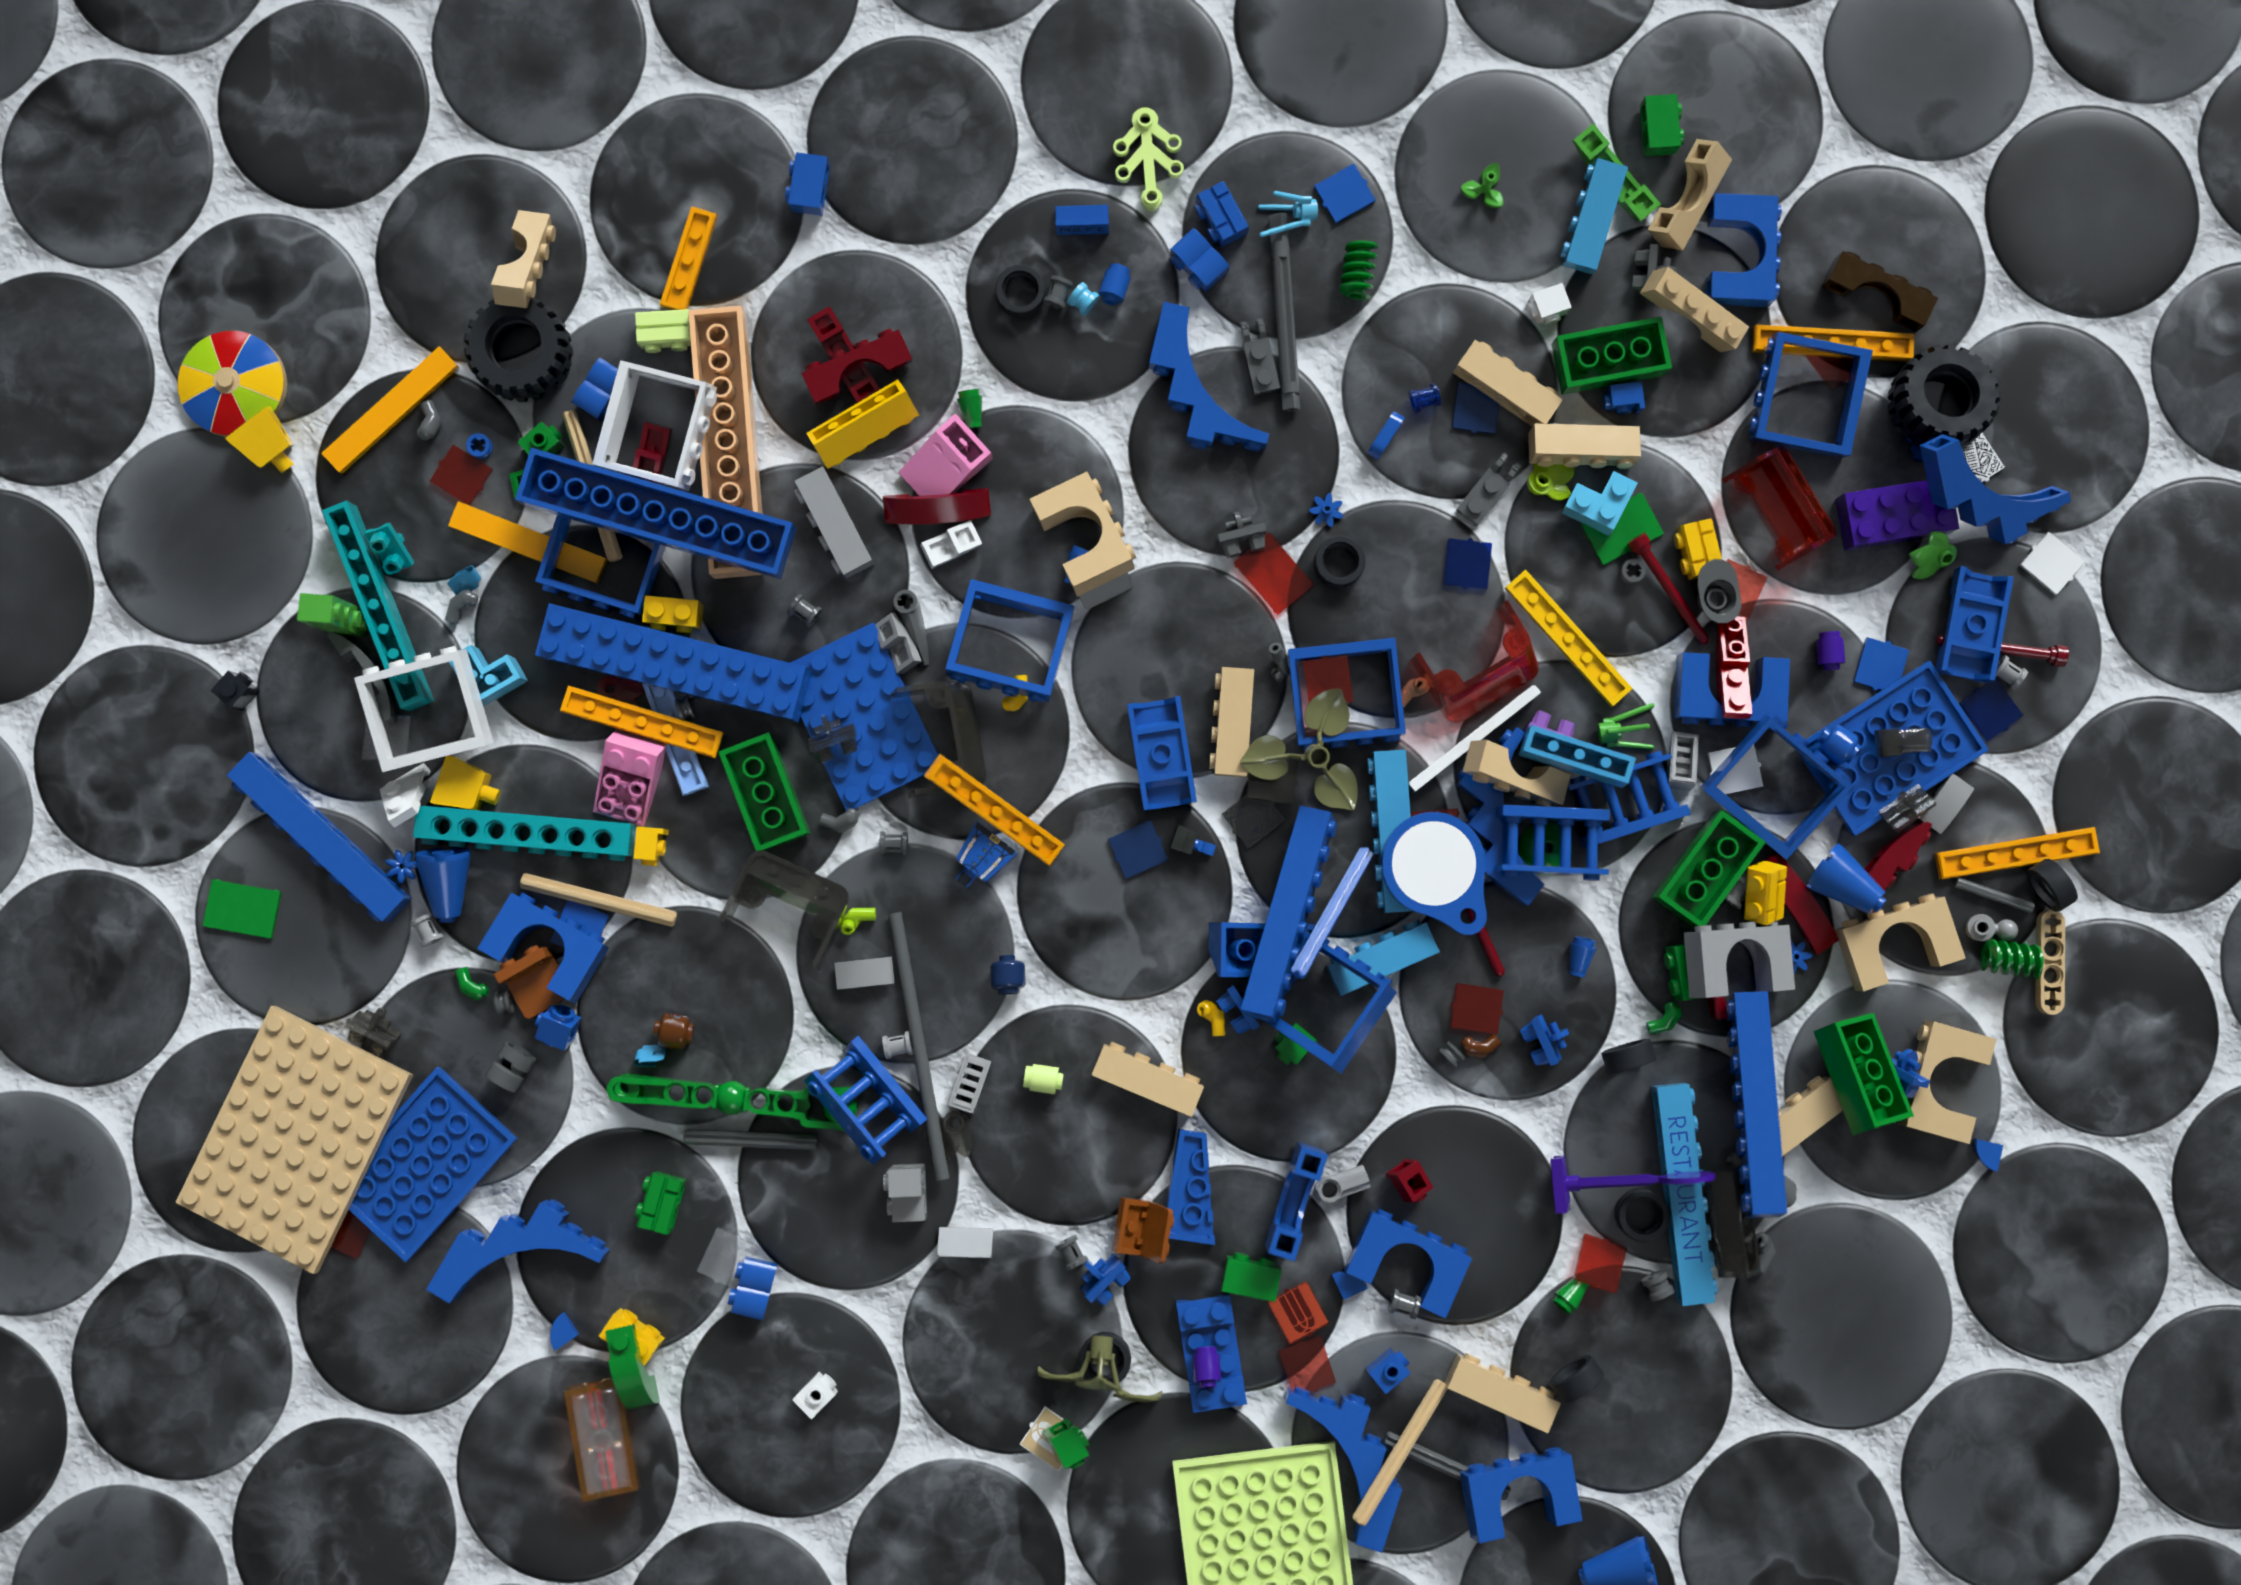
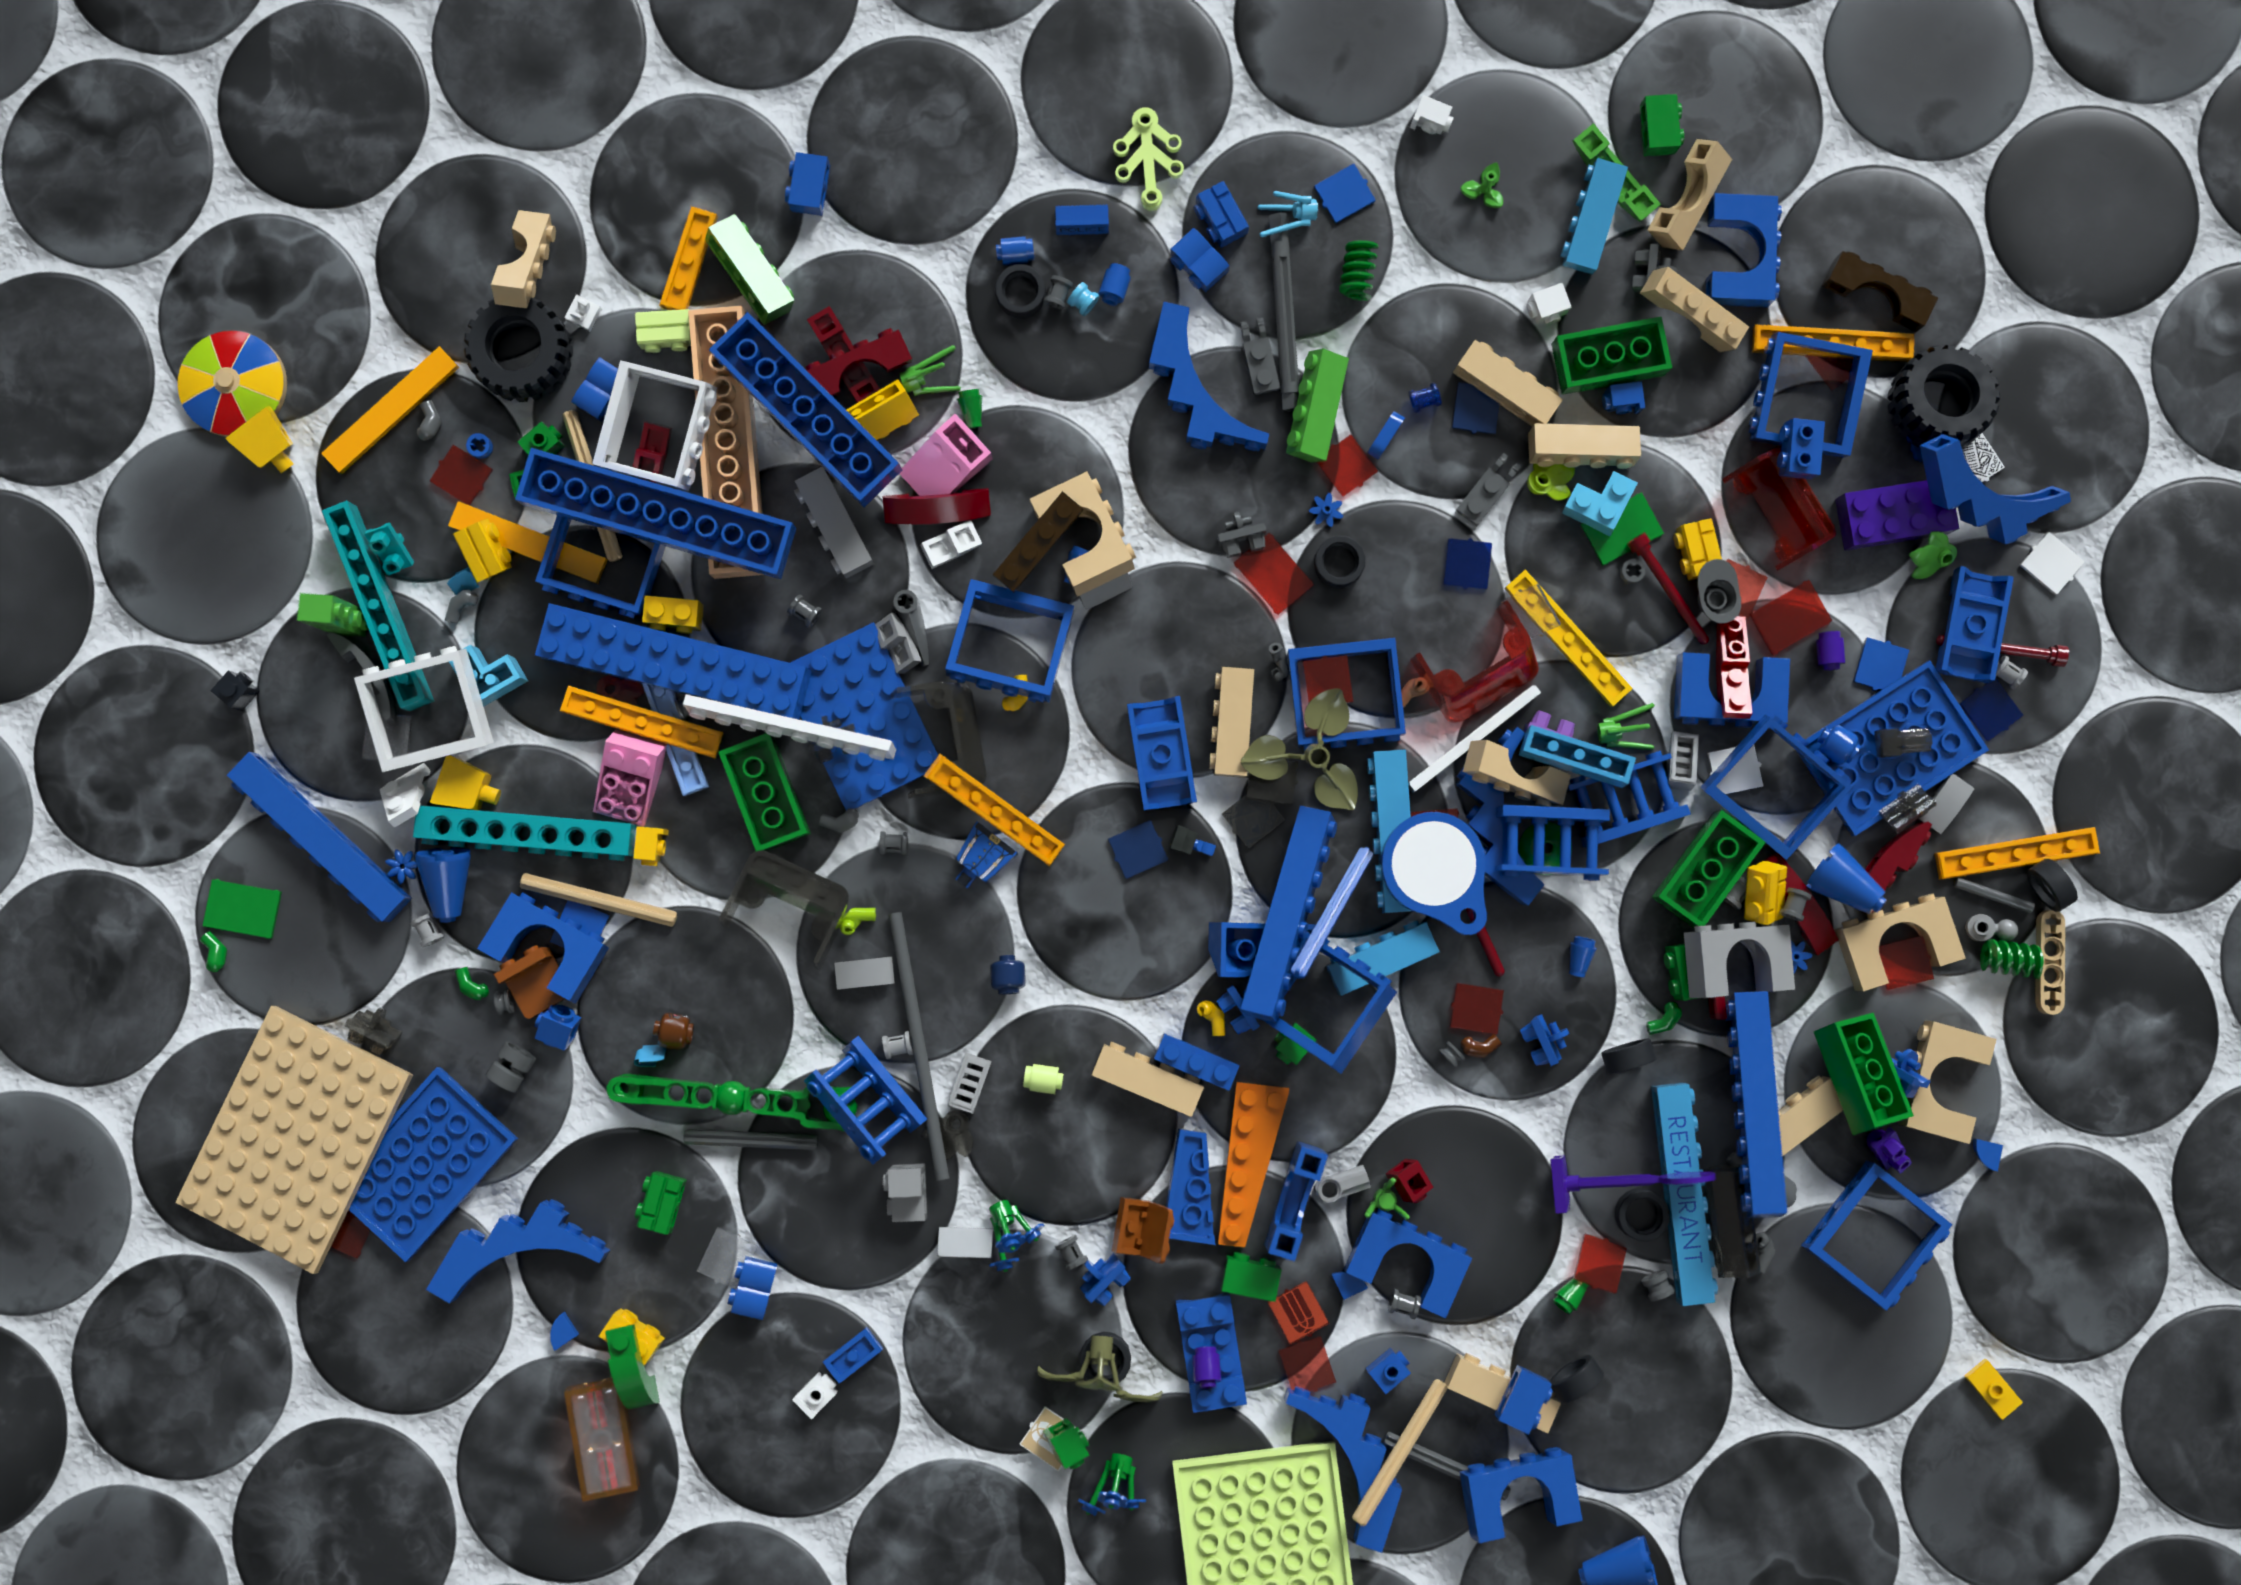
none -> green arm [200,931,227,973]
none -> yellow brick [453,519,512,583]
none -> white tile [565,295,602,332]
none -> white plate [683,695,896,761]
none -> brick [705,214,794,325]
none -> blue brick [709,312,902,507]
none -> blue plate [823,1327,883,1384]
none -> bright green plant [900,345,961,396]
none -> plant [989,1200,1045,1272]
none -> dark brown arch [993,491,1083,593]
none -> blue brick [996,236,1034,266]
none -> green plant [1078,1453,1146,1516]
none -> blue brick [1154,1033,1240,1091]
none -> orange wing [1218,1082,1290,1247]
none -> bright green brick [1286,348,1349,463]
none -> clear red piece [1317,434,1378,498]
none -> bright green plant [1365,1178,1410,1220]
none -> white brick [1410,95,1453,135]
none -> blue brick [1494,1365,1553,1435]
none -> clear piece [1501,584,1561,642]
none -> clear red piece [1749,580,1832,655]
none -> blue brick [1777,418,1825,479]
none -> dark grey bush [1779,887,1812,921]
none -> blue window [1801,1161,1953,1311]
none -> dark purple hips [1867,1126,1912,1174]
none -> clear red piece [1879,936,1934,990]
none -> yellow plate [1964,1358,2023,1420]

